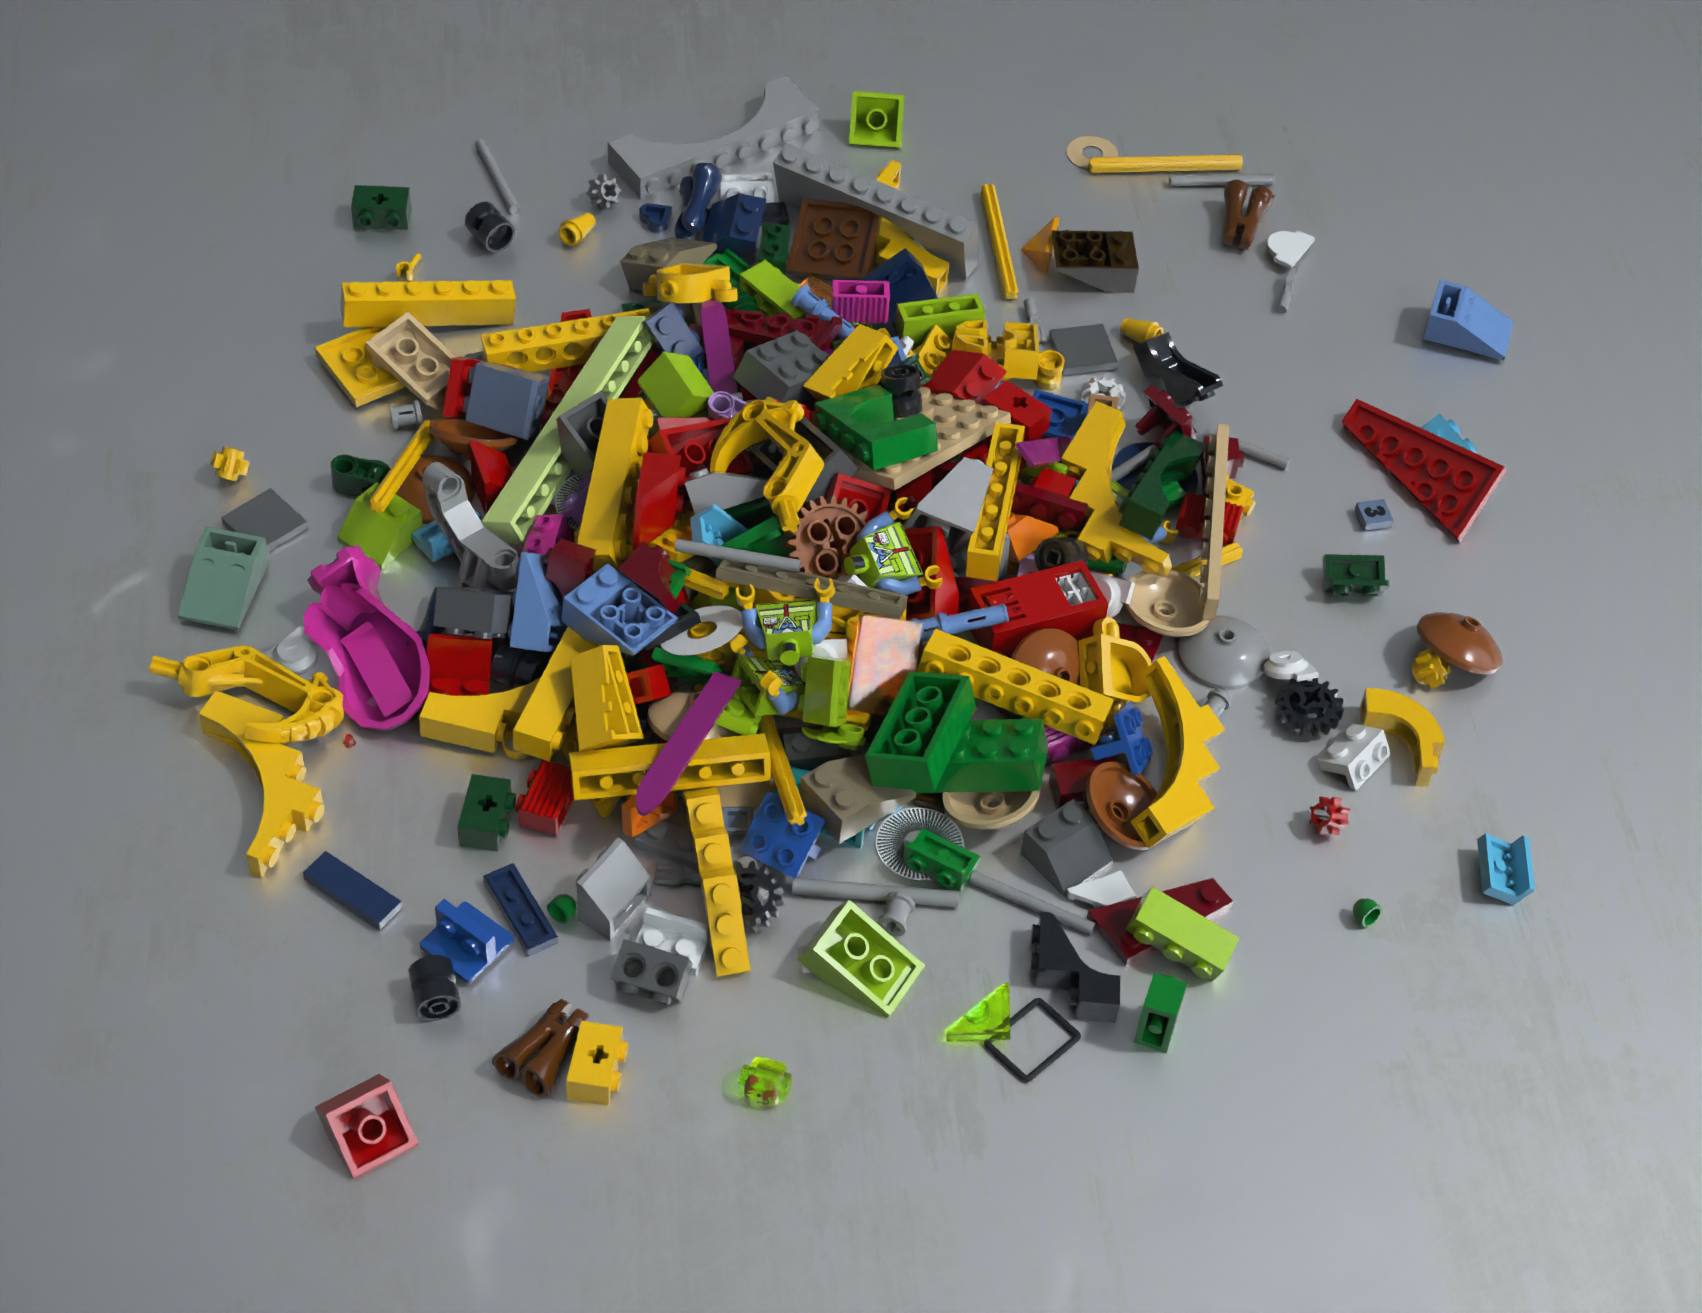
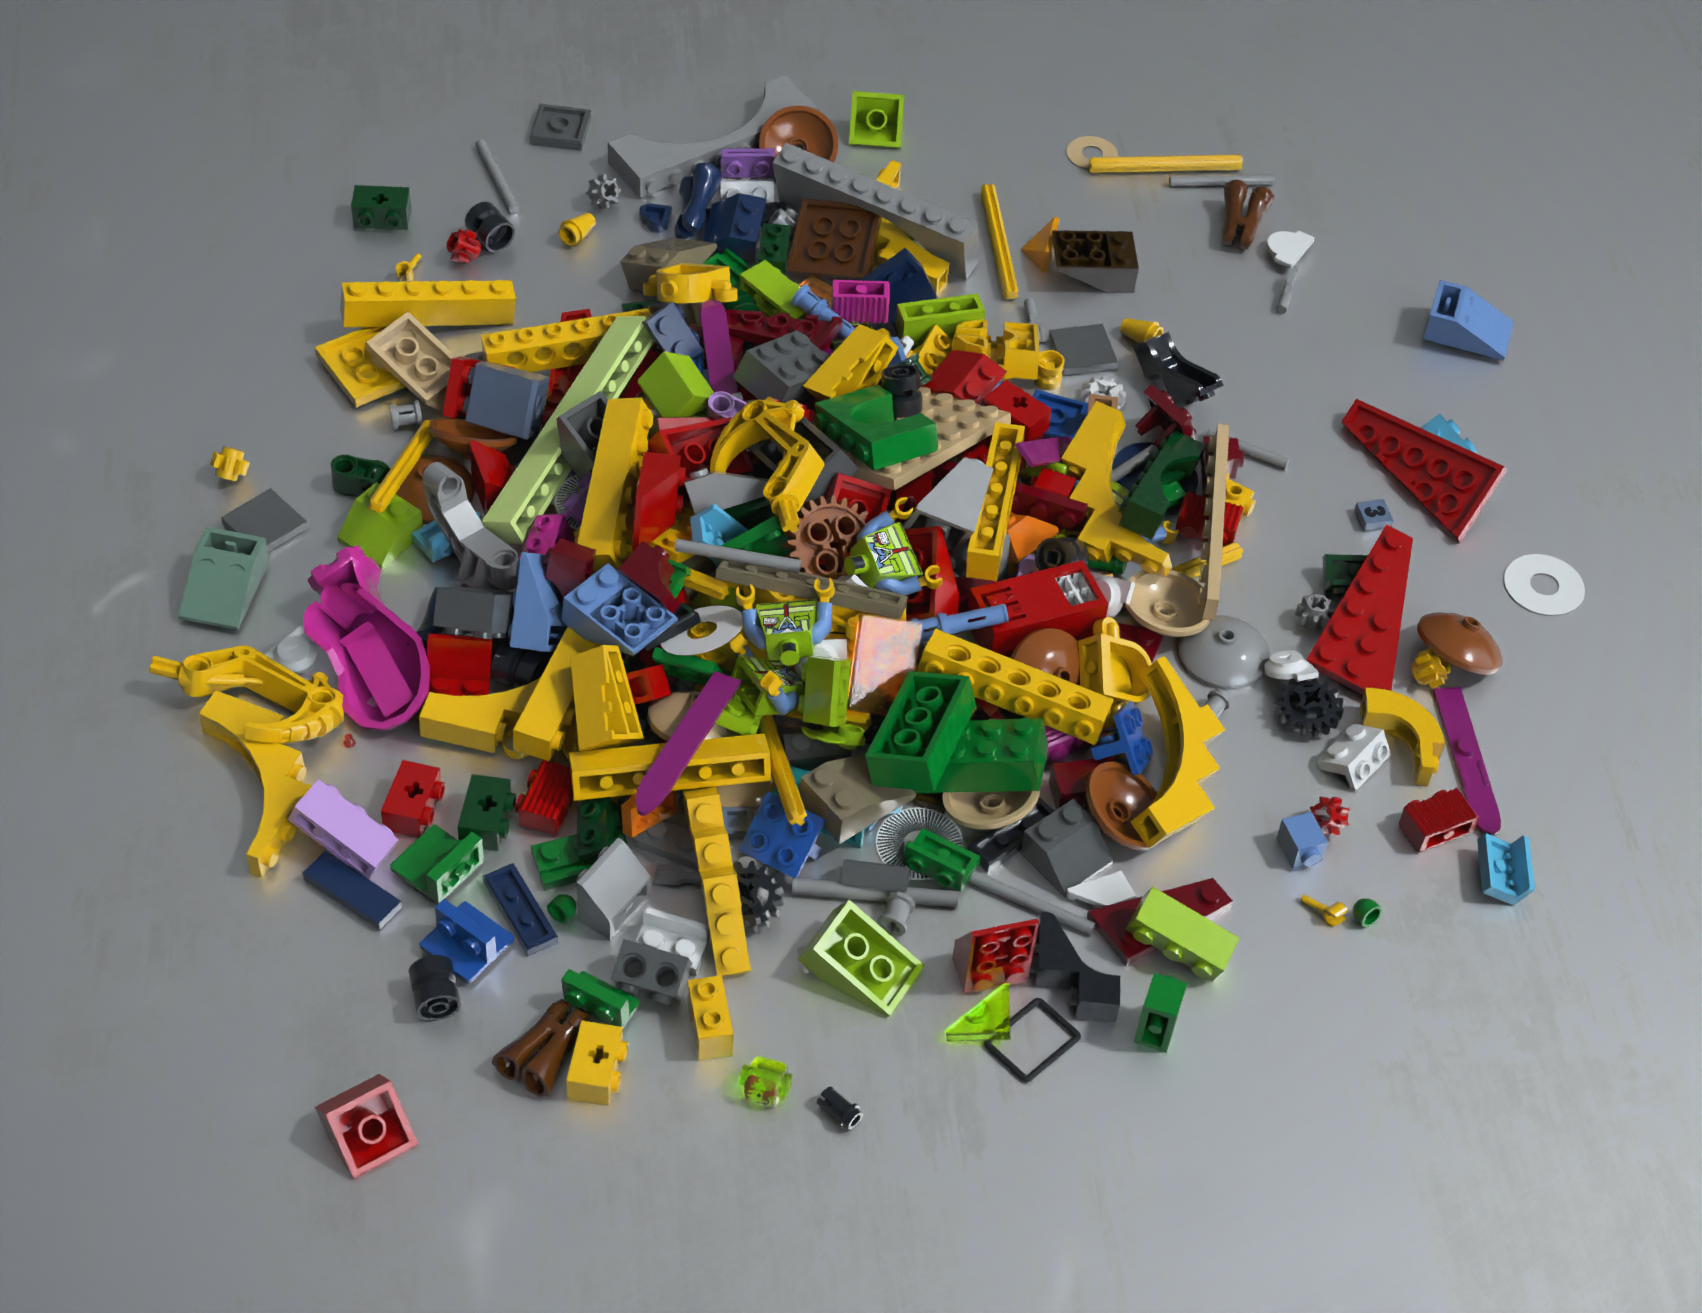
none -> lavender brick [288,779,399,879]
none -> red brick [381,760,445,838]
none -> green bracket [390,825,484,904]
none -> red gear [446,229,481,264]
none -> dark grey tile [530,104,591,151]
none -> green plate [531,834,598,891]
none -> green bracket [561,969,639,1029]
none -> dark green bracket [577,797,628,859]
none -> yellow brick [687,975,734,1061]
none -> medium lavender bracket [721,148,775,178]
none -> dark orange dish [759,105,838,162]
none -> light grey gear [768,208,799,241]
none -> black pin [817,1086,863,1130]
none -> dark grey slope [841,859,911,892]
none -> red slope [952,918,1039,992]
none -> black tile [967,797,1054,873]
none -> red tile [974,697,1003,720]
none -> medium blue brick [1276,812,1328,868]
none -> light grey gear [1295,594,1335,631]
none -> yellow hand [1300,894,1347,927]
none -> red wing [1306,524,1413,696]
none -> red brick [1398,788,1479,852]
none -> magenta piece [1433,687,1501,835]
none -> white sticker [1504,554,1585,615]

